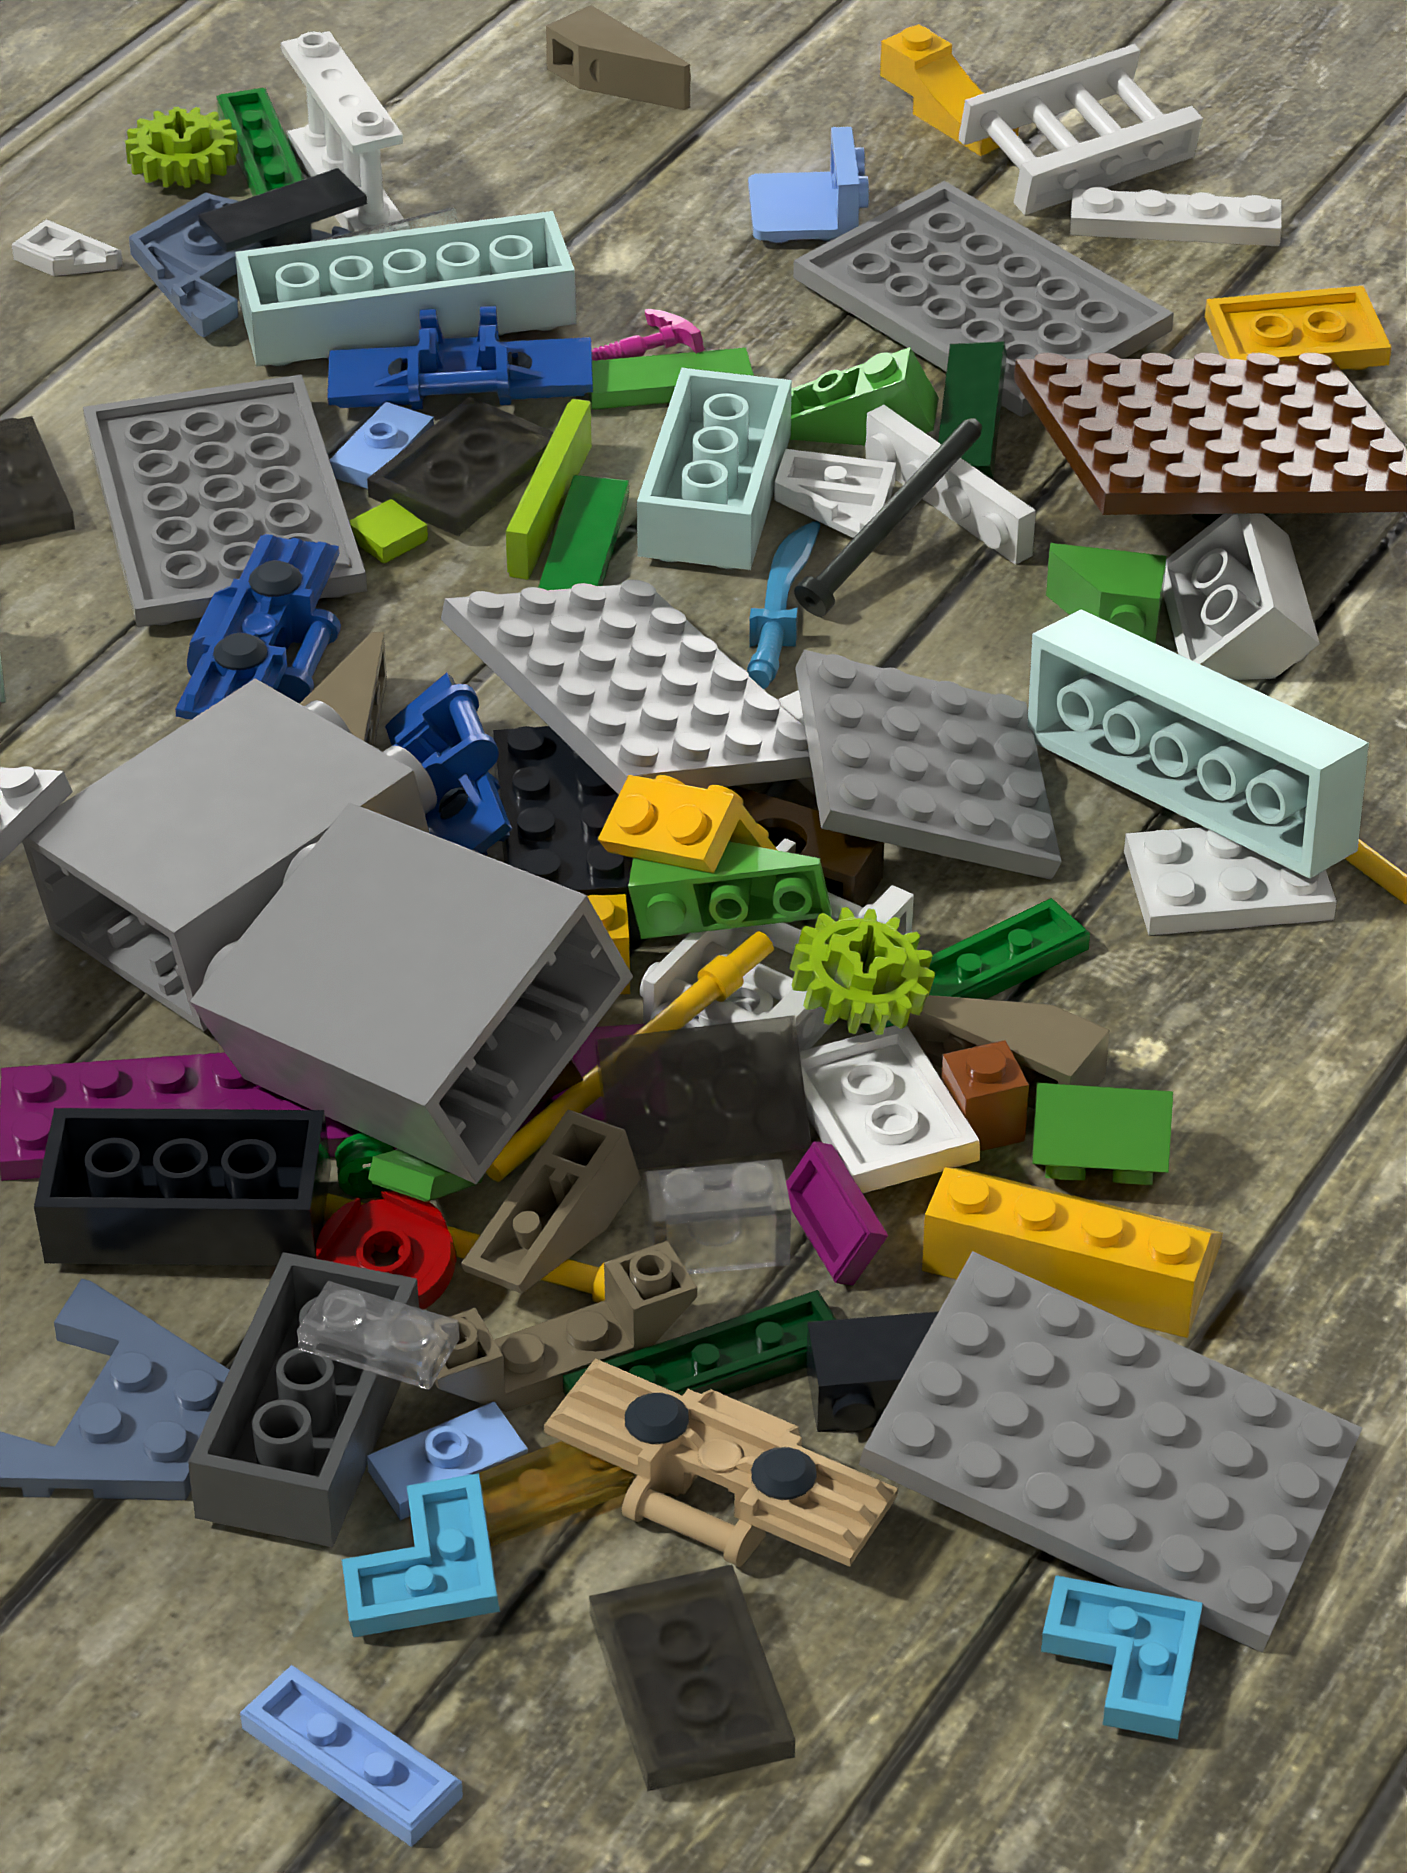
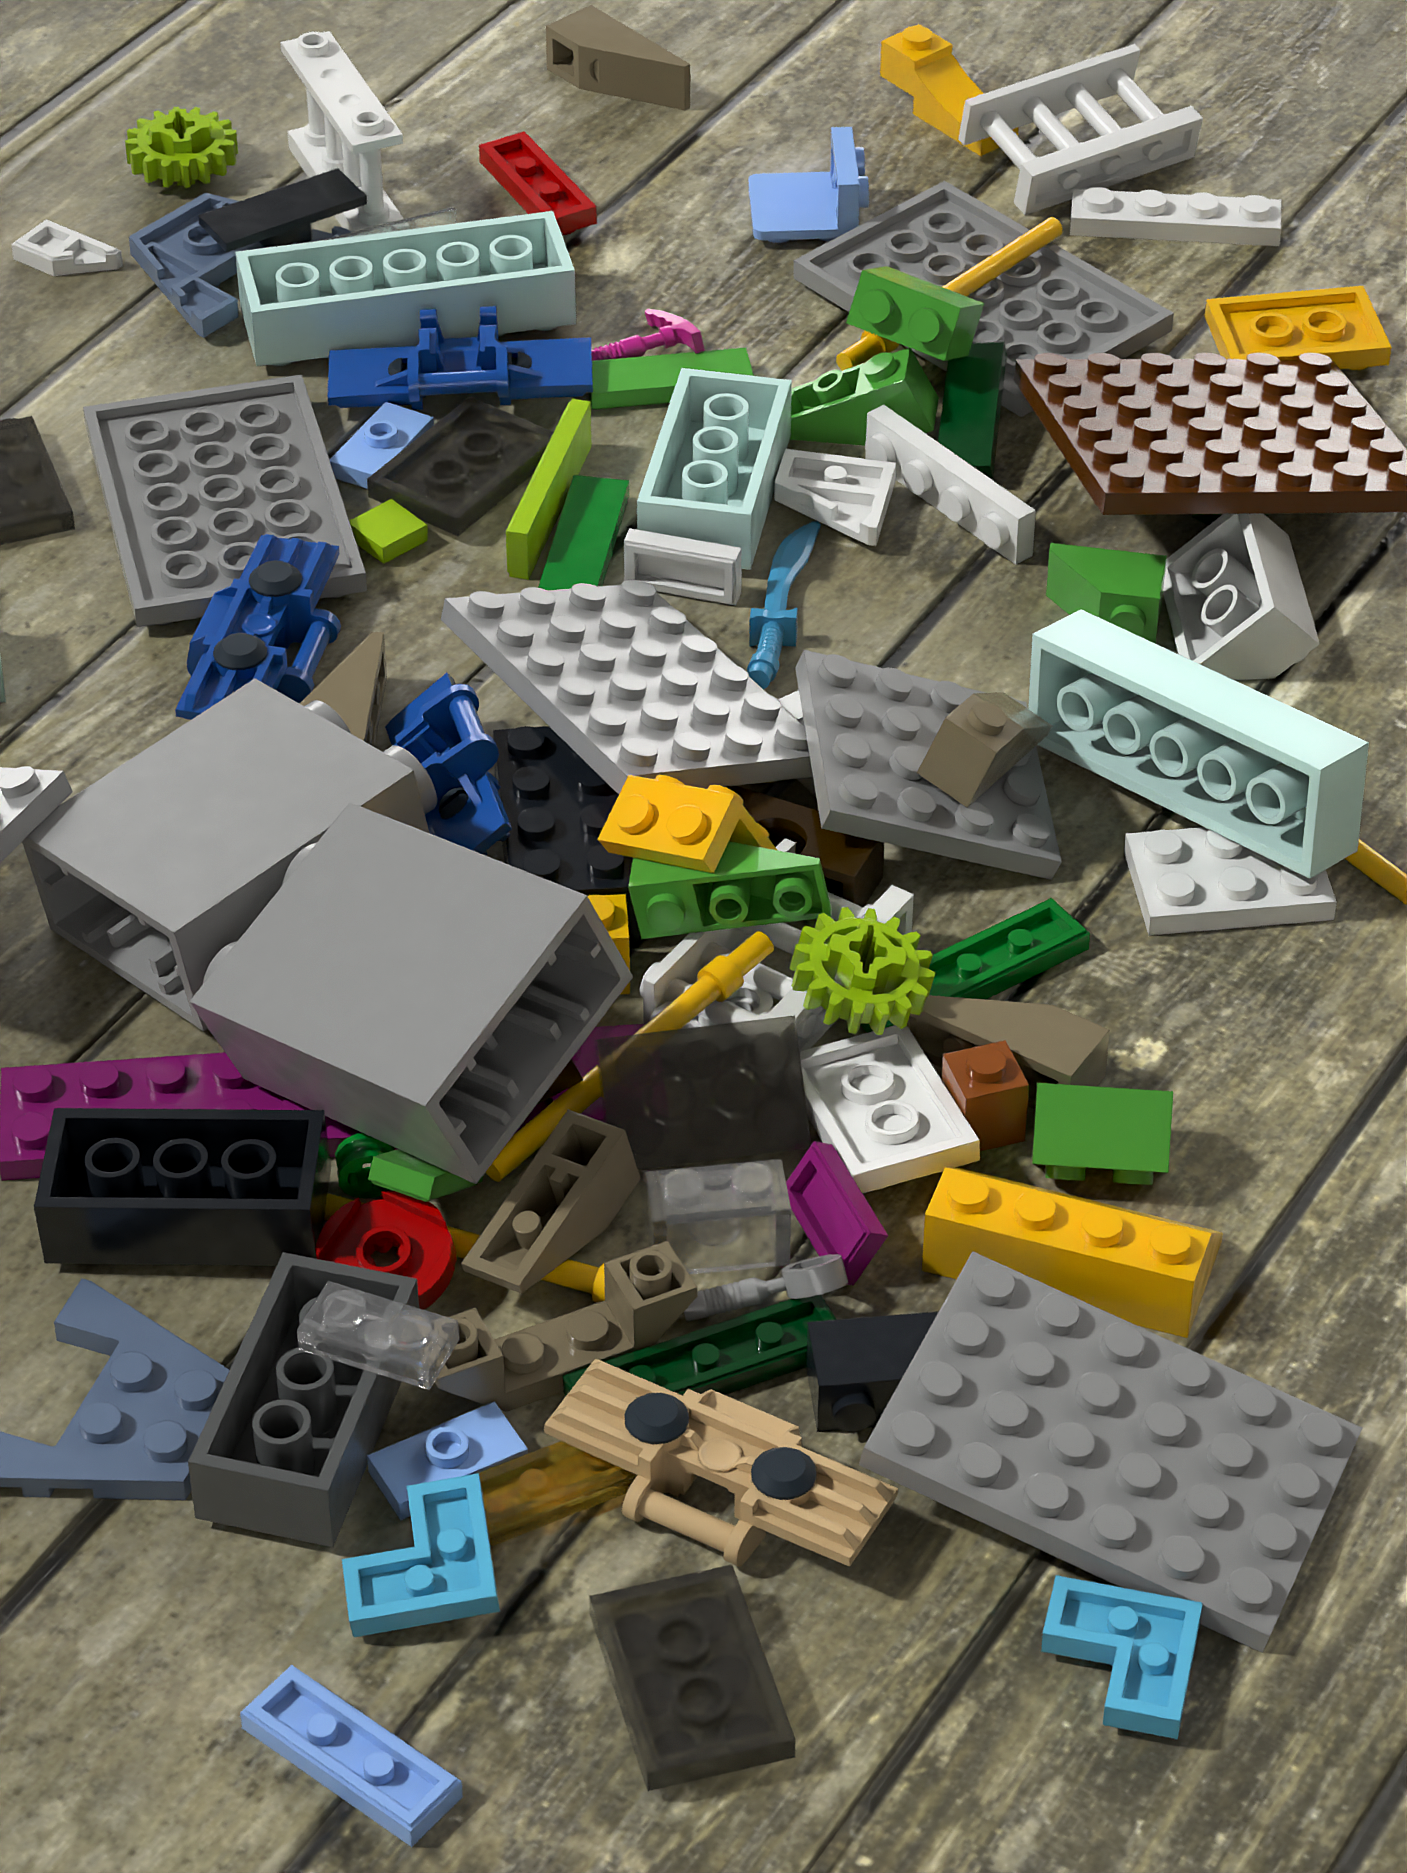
green tile [216,88,304,196] -> none
pearl dark grey bar [794,419,982,617] -> none
none -> red plate [479,131,597,236]
none -> white tile [624,528,741,606]
none -> light grey piece [684,1254,848,1322]
none -> yellow bar [836,217,1063,371]
none -> bright green brick [846,266,985,361]
none -> dark tan slope [917,692,1052,808]

